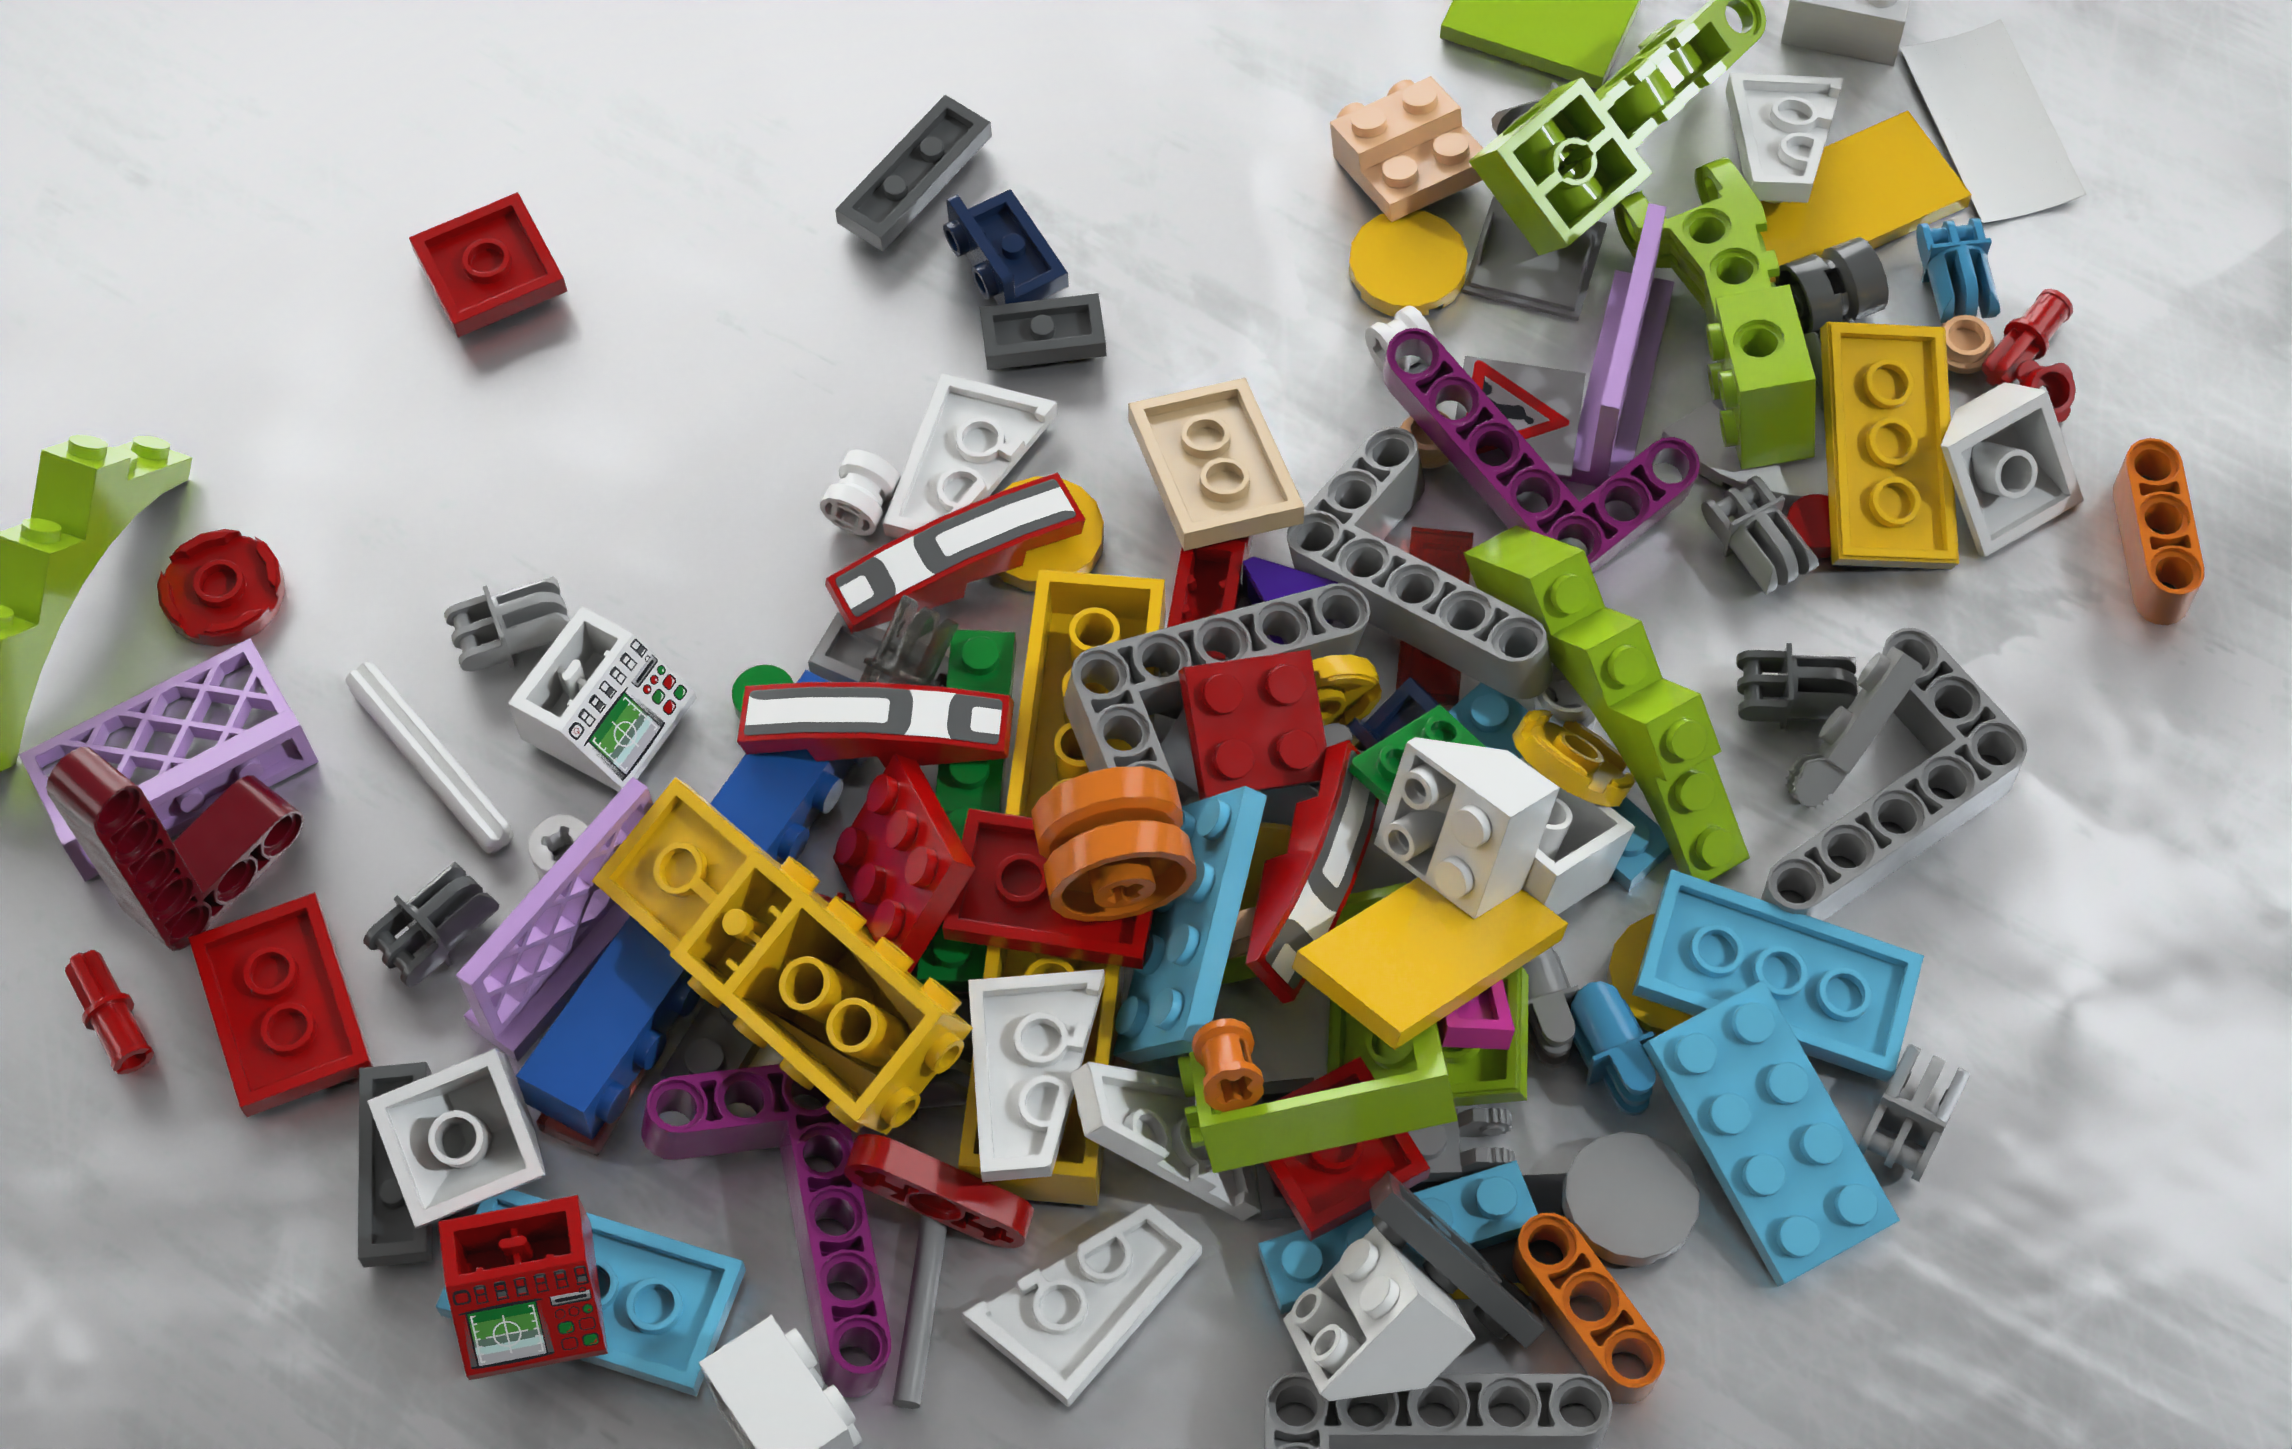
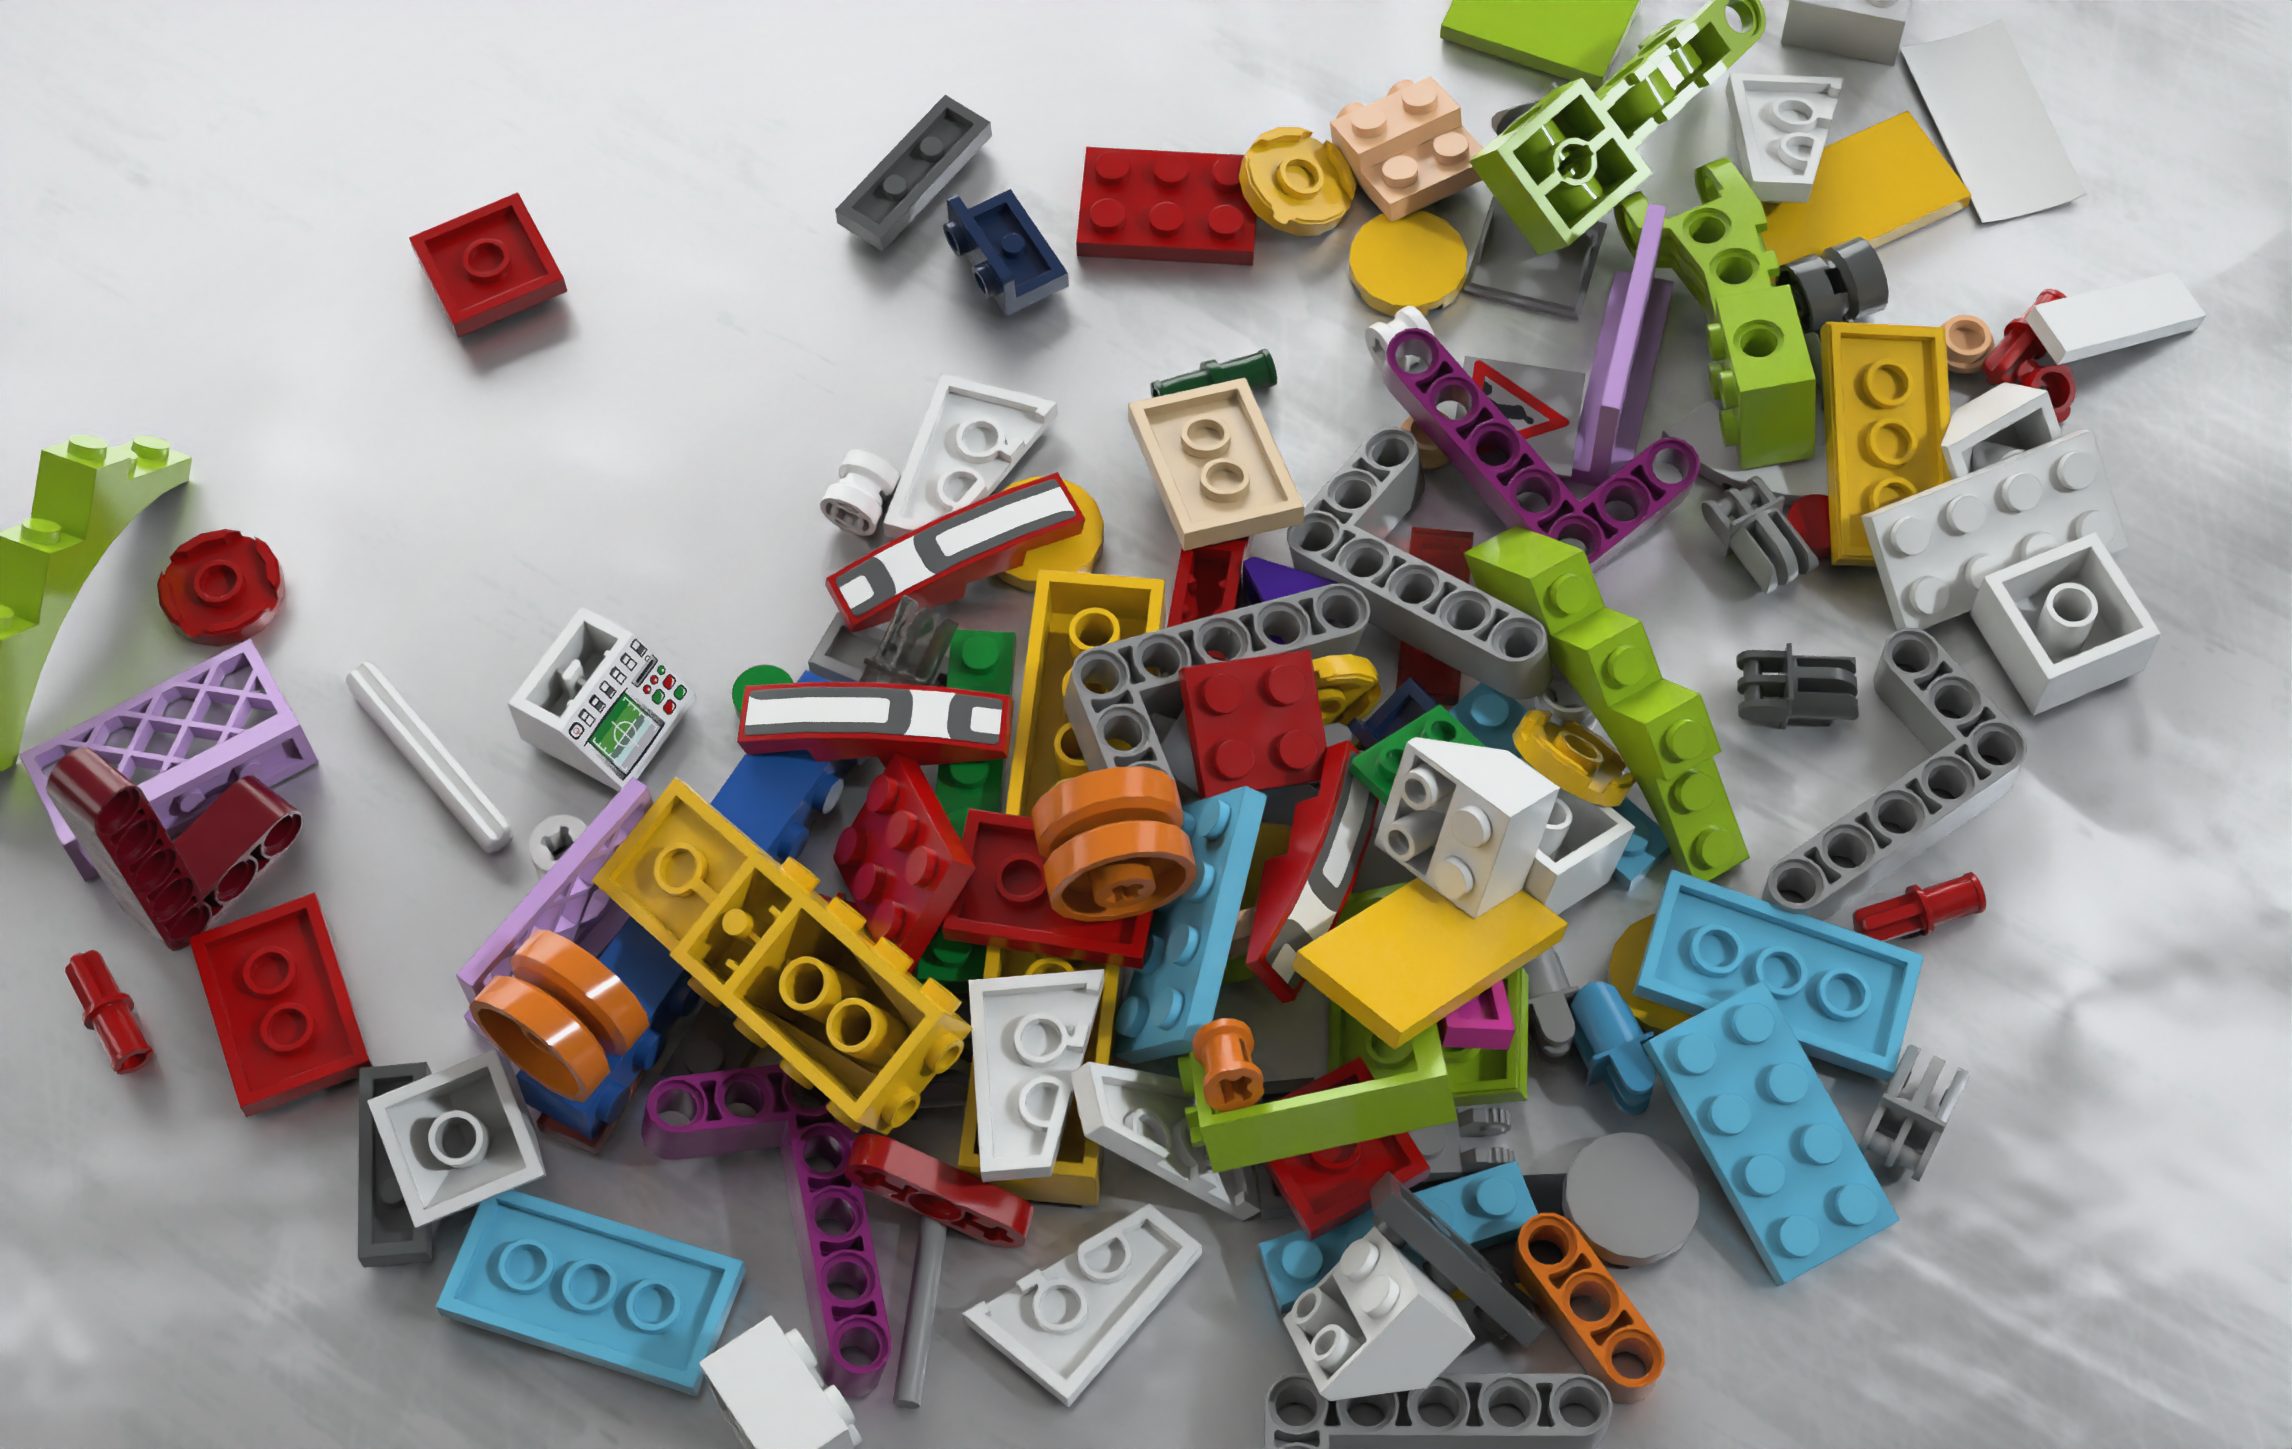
dark grey arm [363,861,500,987] -> none
red slope [438,1195,608,1380] -> none
light grey arm [444,577,570,671] -> none
dark grey plate [979,293,1107,370] -> none
light grey hinge [1785,646,1923,808] -> none
dark azure arm [1916,218,2000,323] -> none
orange beam [2113,438,2204,625] -> none
none -> orange wheel [469,929,650,1103]
none -> red plate [1076,147,1257,266]
none -> dark green pin [1150,349,1277,398]
none -> yellow tile [1239,127,1356,236]
none -> red axle [1852,872,1986,942]
none -> white plate [1861,429,2129,631]
none -> white brick [1970,532,2162,716]
none -> white tile [2025,271,2207,365]

